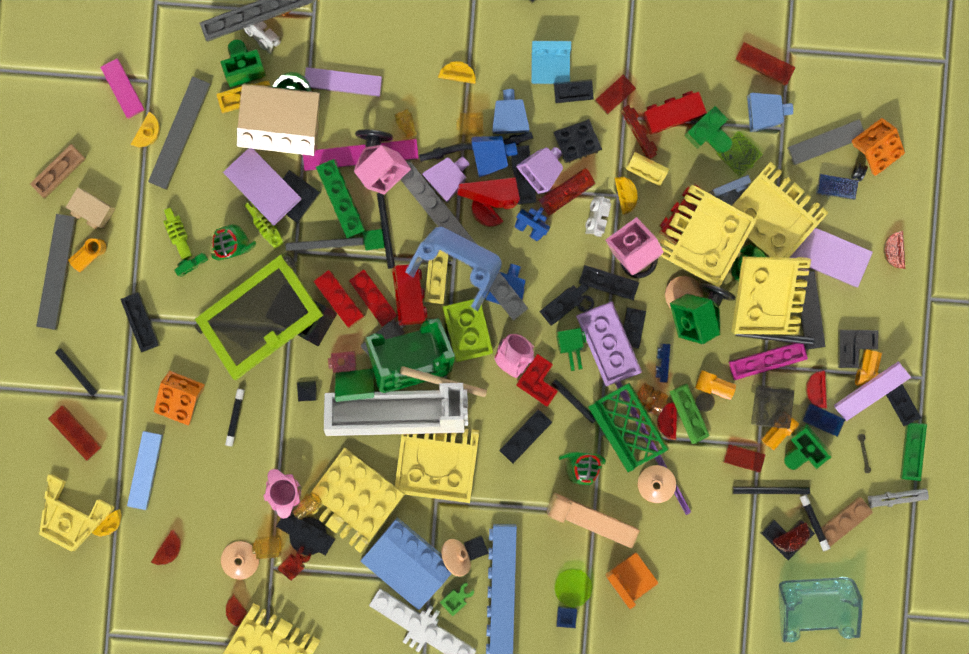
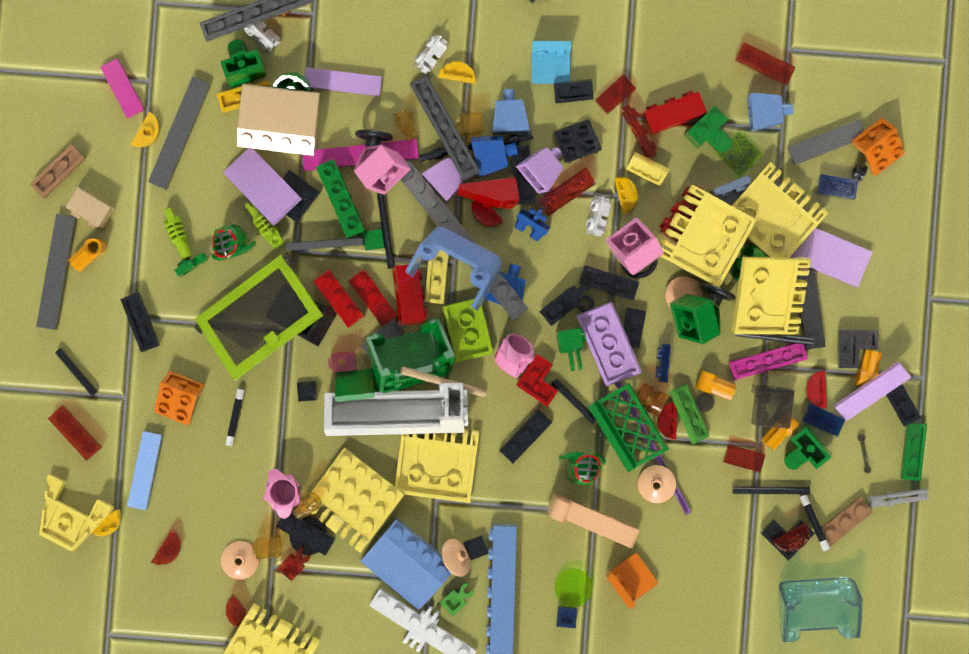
clear red plate [883,231,906,269] -> none
none -> dark grey tile [410,75,480,181]
none -> white hinge [413,35,448,74]

